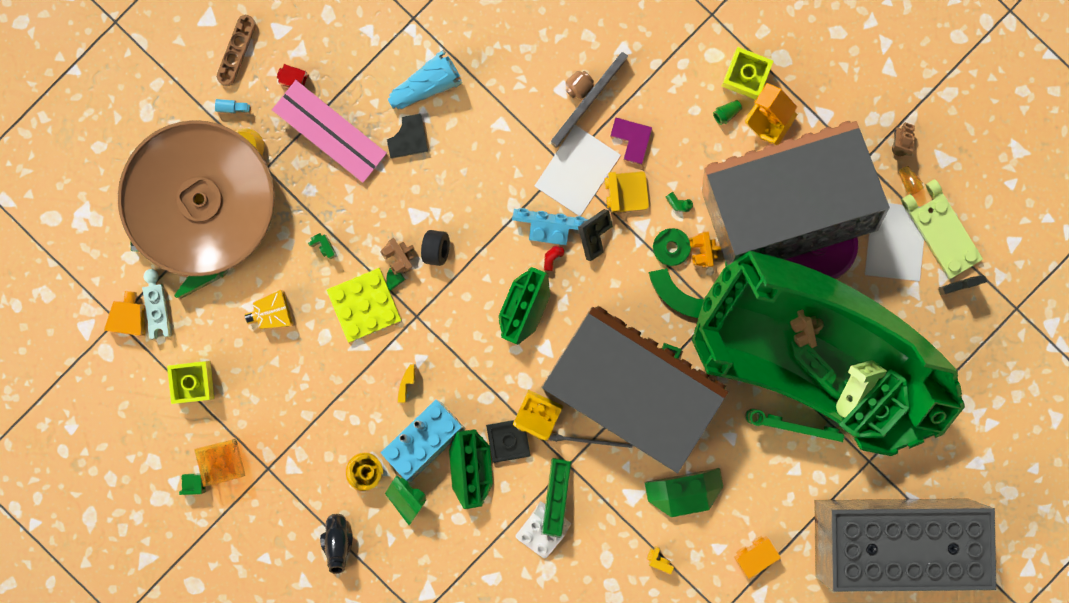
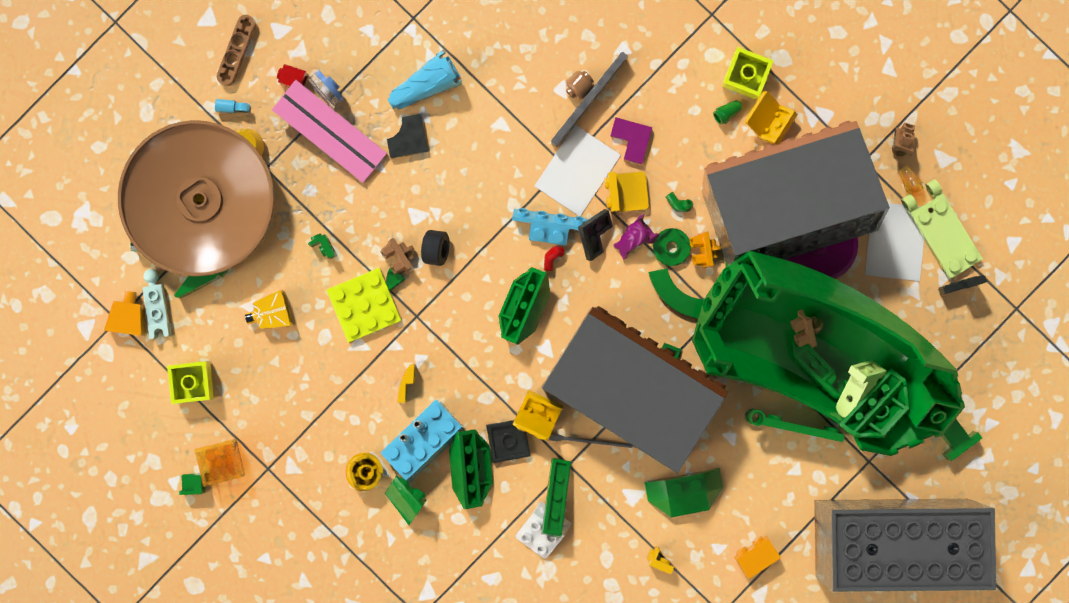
black animal [320,514,353,574] -> none
light orange brick [754,83,797,126] -> none
none -> piece [308,70,345,108]
none -> magenta hair [613,213,660,259]
none -> green piece [941,419,982,461]

